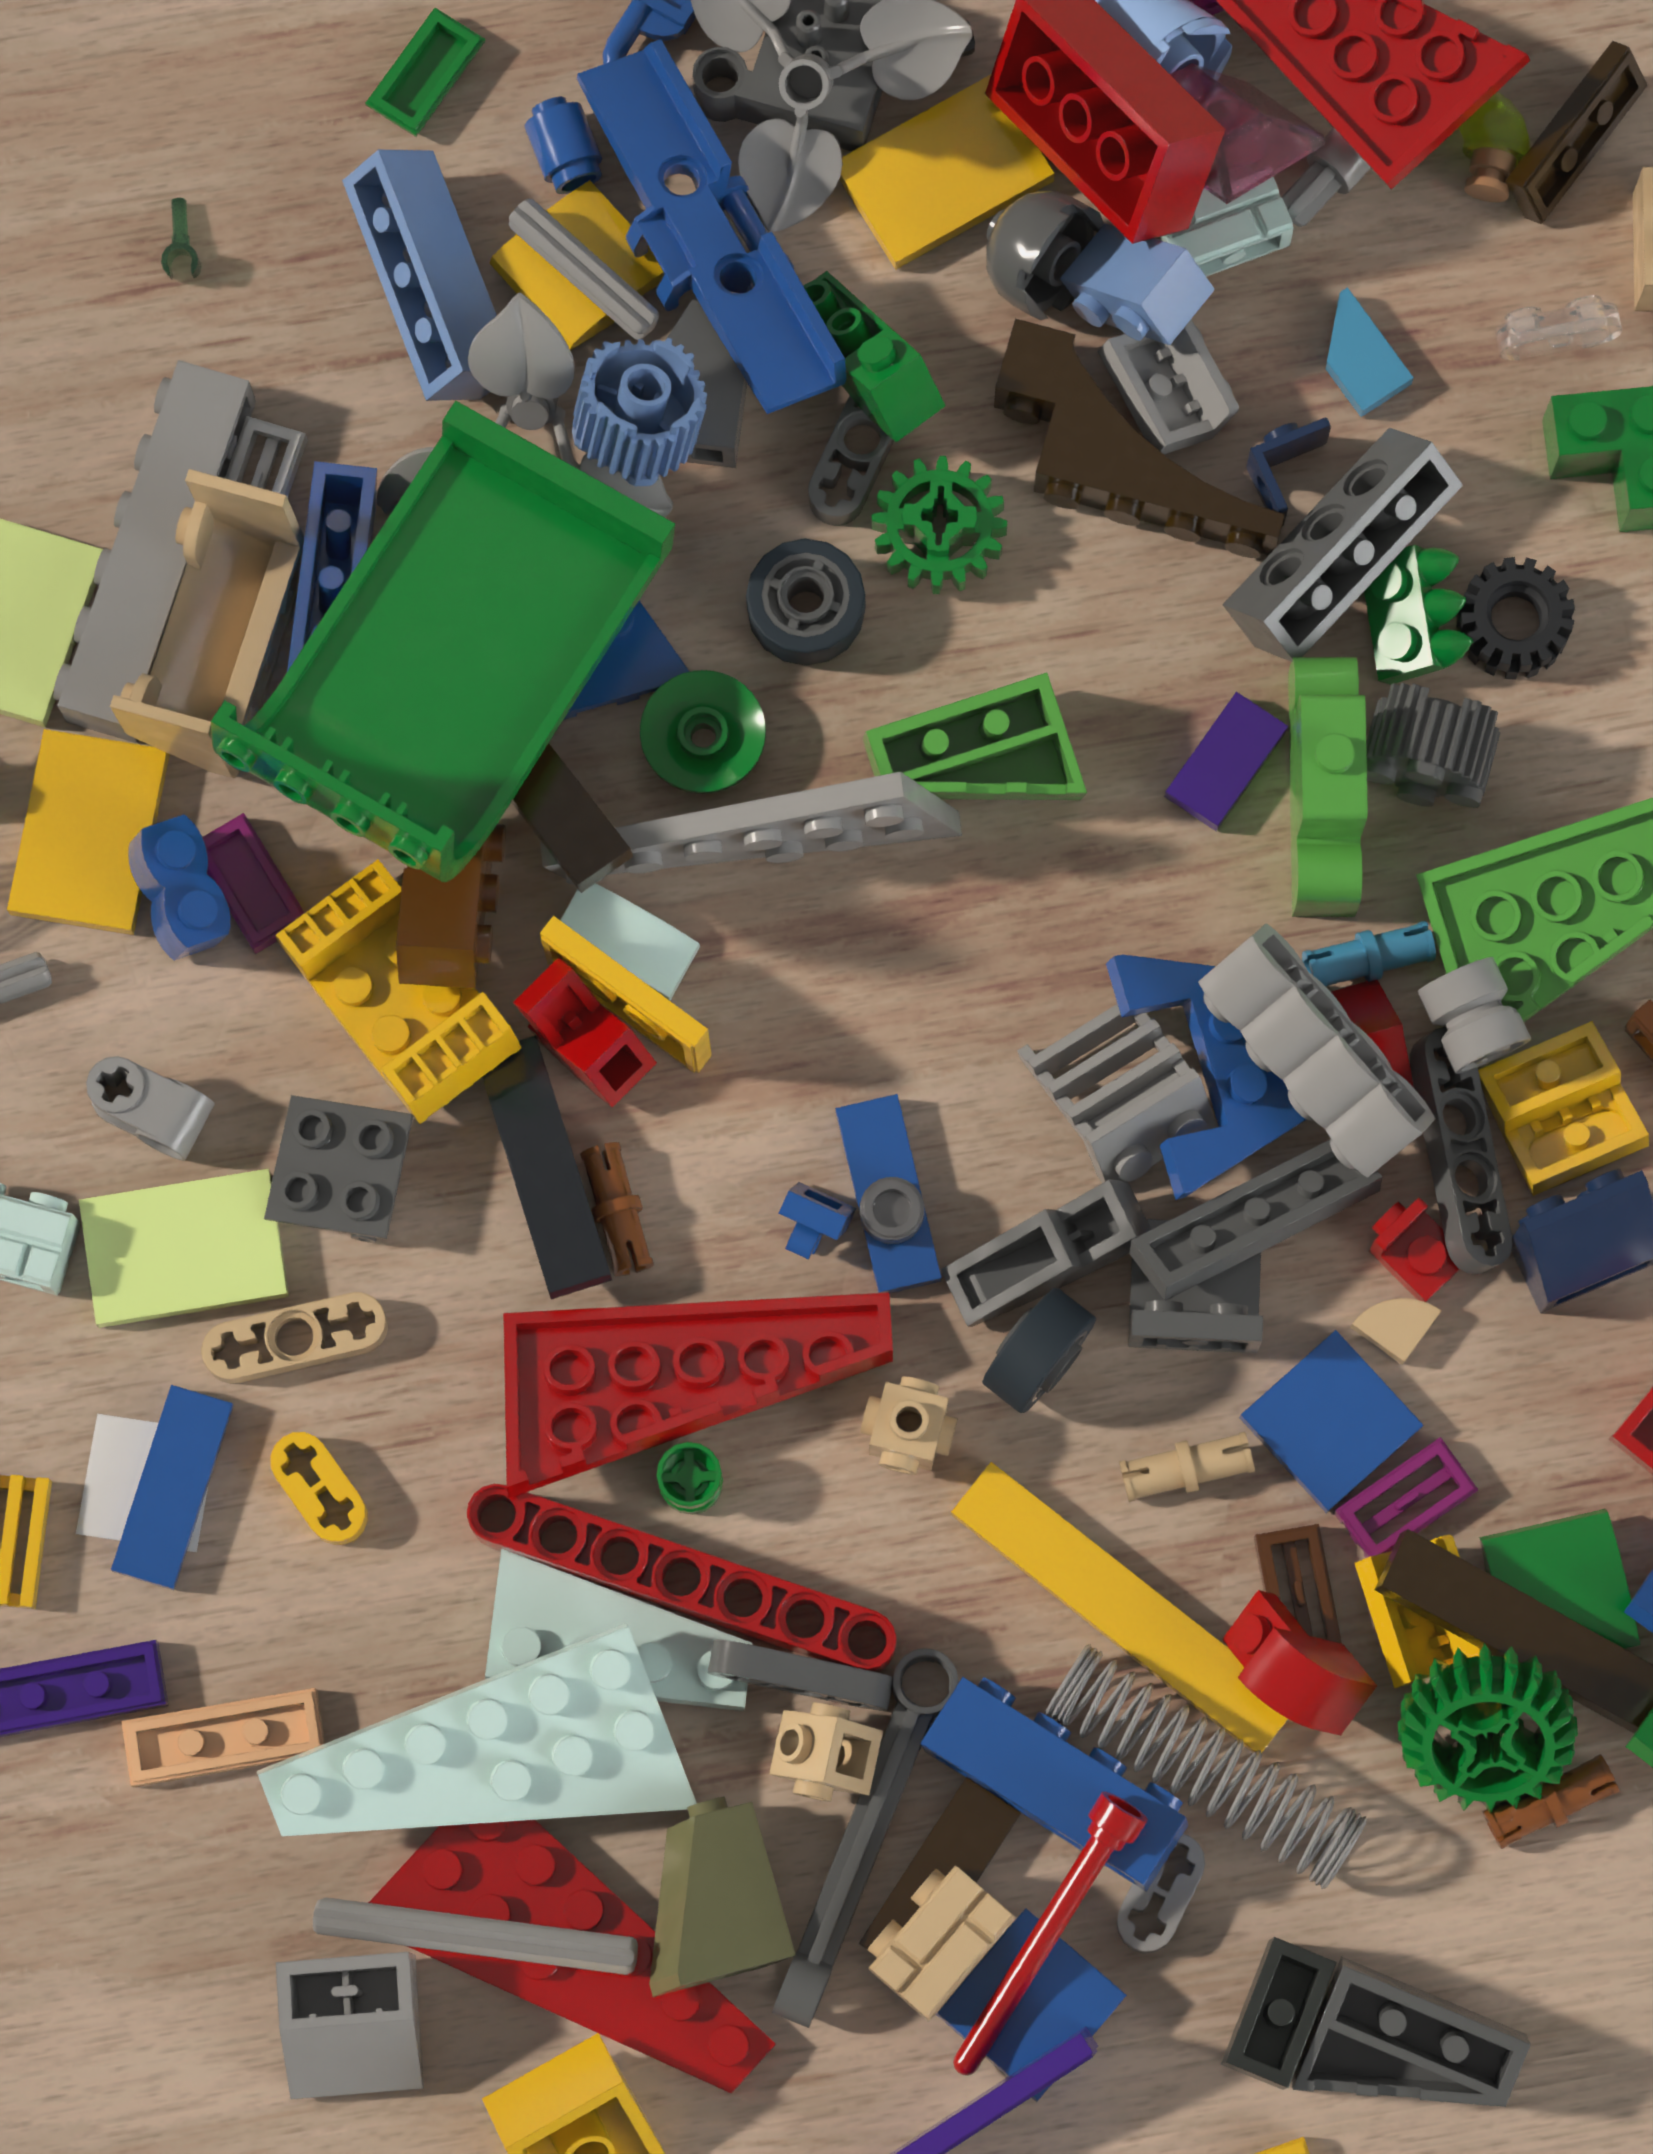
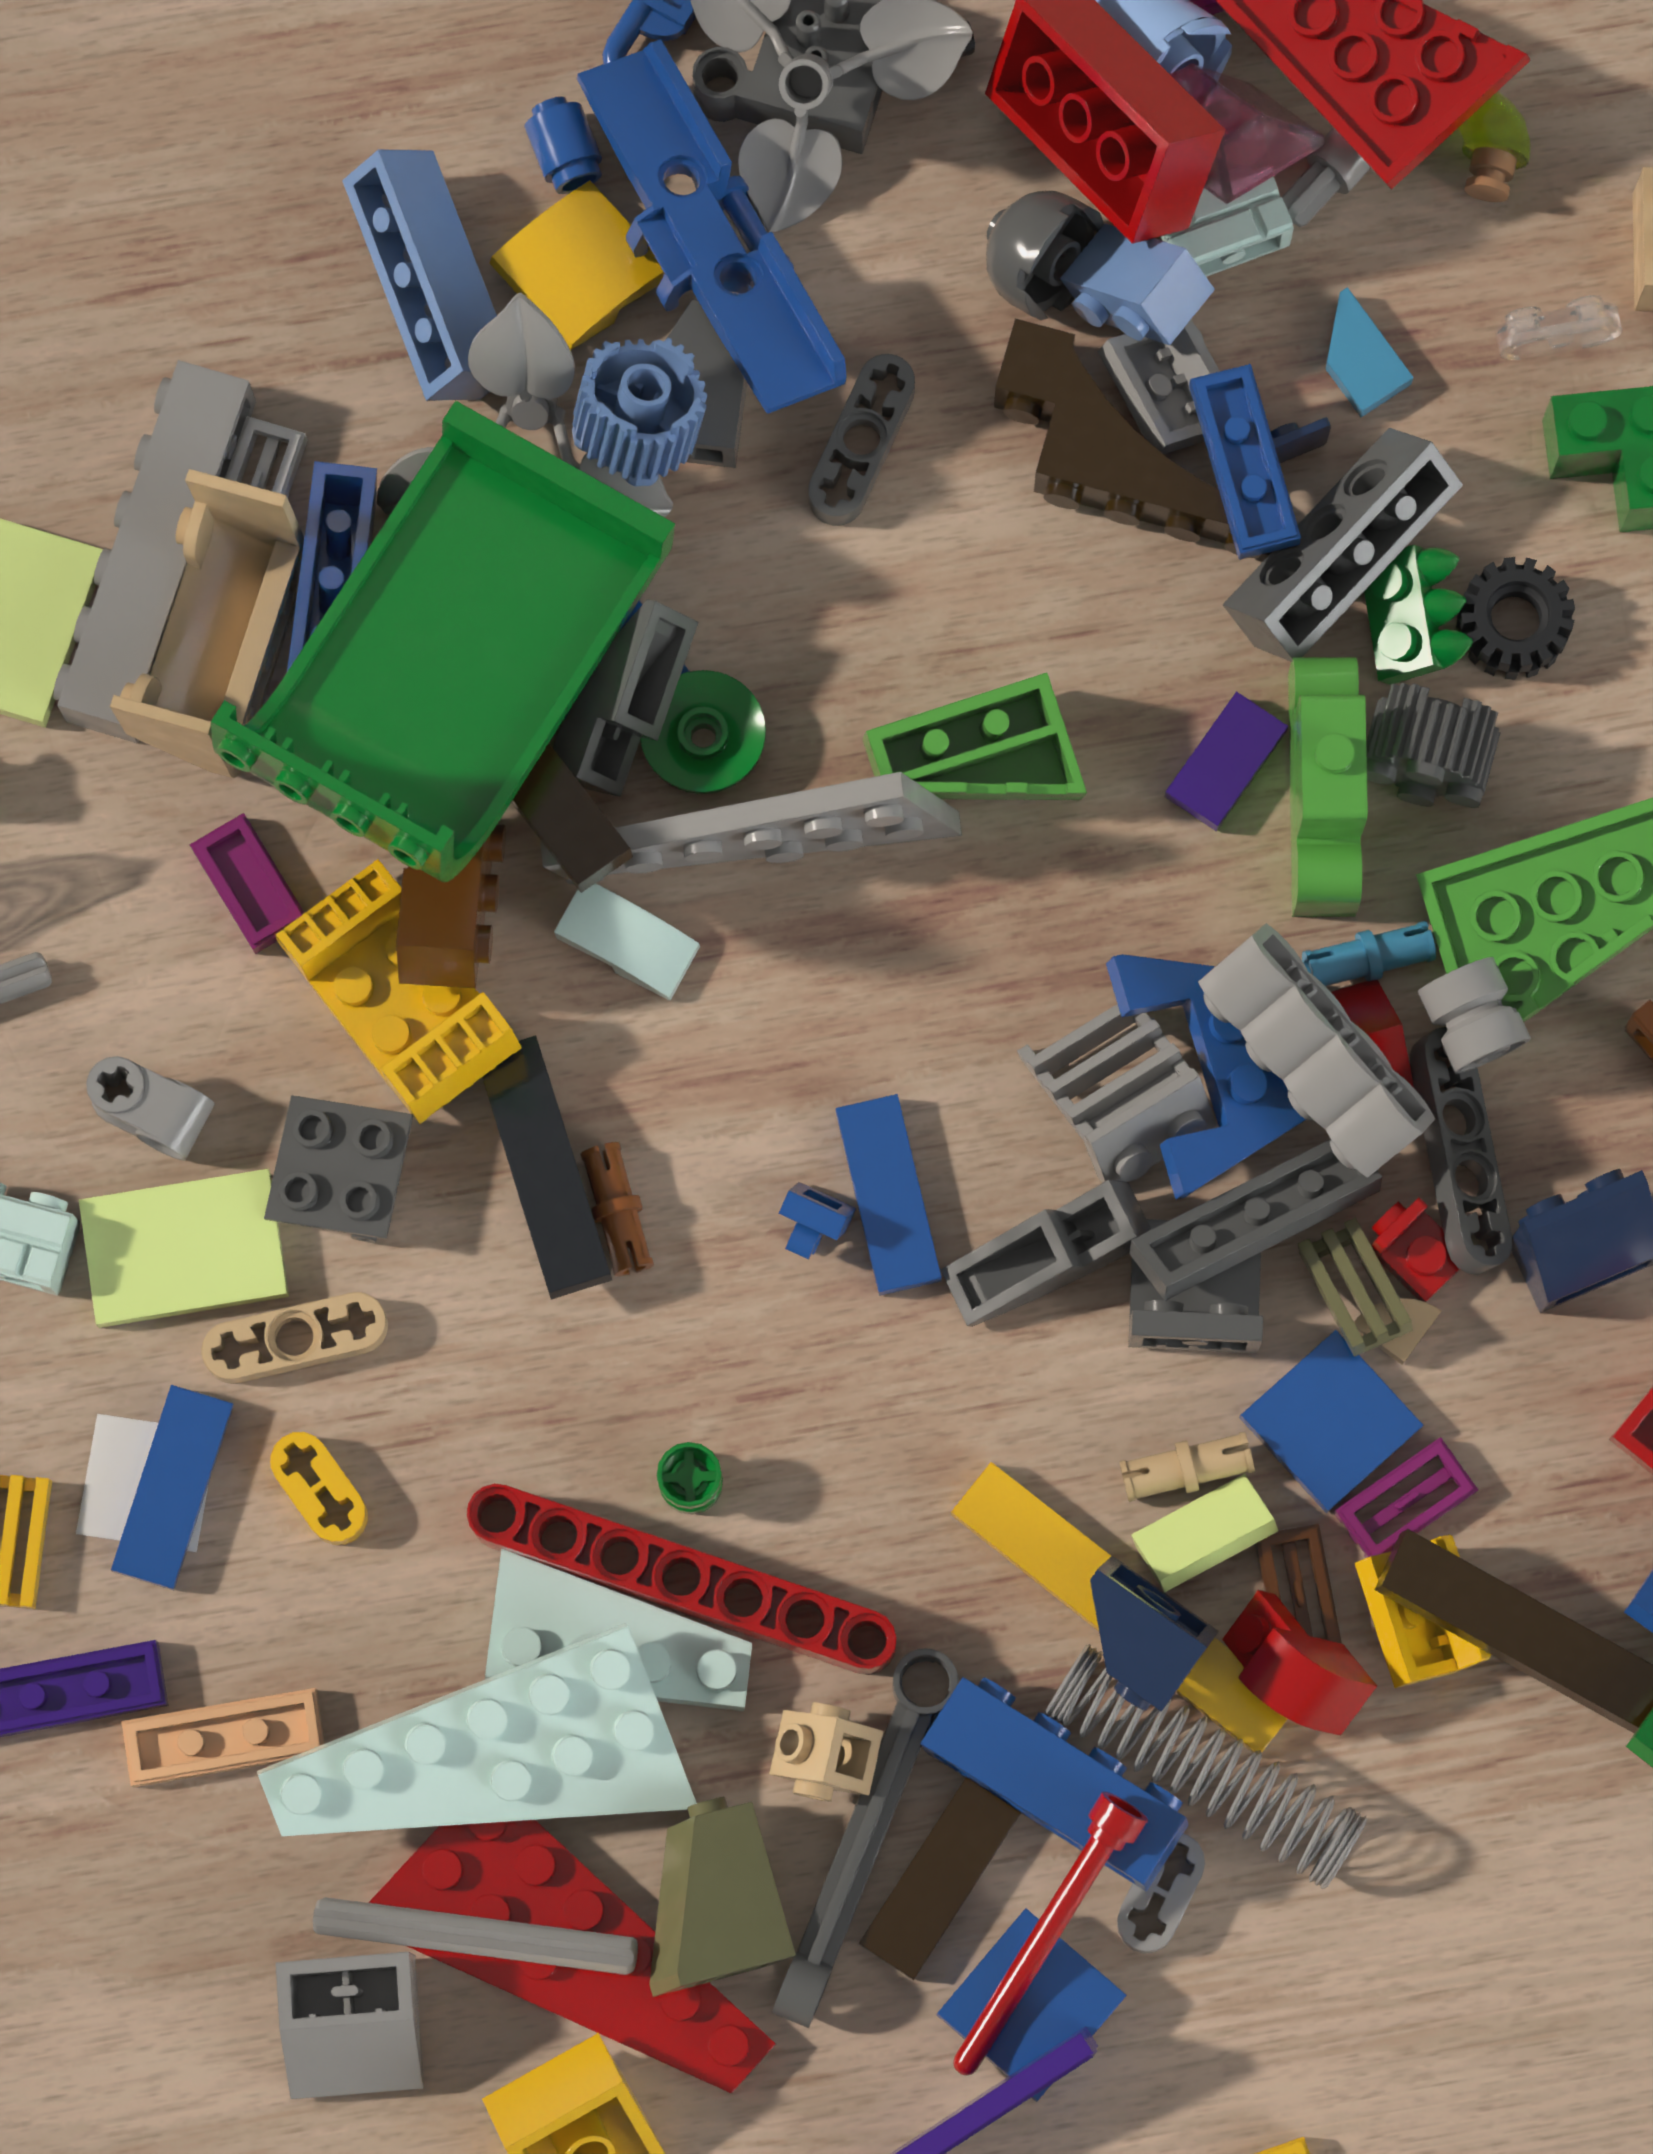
yellow tile [7,729,170,935] -> none
blue brick [128,814,230,961] -> none
clear green hand [161,198,202,280] -> none
green tile [365,8,485,137] -> none
red wing [503,1292,893,1498] -> none
light grey axle [509,199,659,340] -> none
red brick [513,958,657,1108] -> none
yellow tile [540,915,712,1073] -> none
dark grey beam [707,1640,893,1711] -> none
wheel [746,538,866,666] -> none
green slope [804,271,946,442] -> none
yellow tile [839,74,1055,270] -> none
flat silver tile [860,1177,924,1244] -> none
tan brick [860,1376,958,1475] -> none
tan brick [867,1865,1016,2022] -> none
green gear [872,456,1008,594] -> none
black wheel [982,1288,1096,1413] -> none
pearl dark grey brick [1221,1937,1337,2090] -> none
dark grey wedge [1291,1956,1531,2107] -> none
green gear [1398,1643,1578,1813] -> none
yellow slope [1478,1021,1649,1196] -> none
green slope [1479,1509,1641,1649] -> none
dark orange pin [1482,1754,1620,1849] -> none
dark brown tile [1505,41,1647,224] -> none
none -> dark grey slope [553,599,699,797]
none -> dark blue slope [1090,1556,1219,1712]
none -> yellowish green tile [1131,1474,1278,1593]
none -> blue tile [1189,364,1301,560]
none -> olive tile [1297,1217,1413,1357]

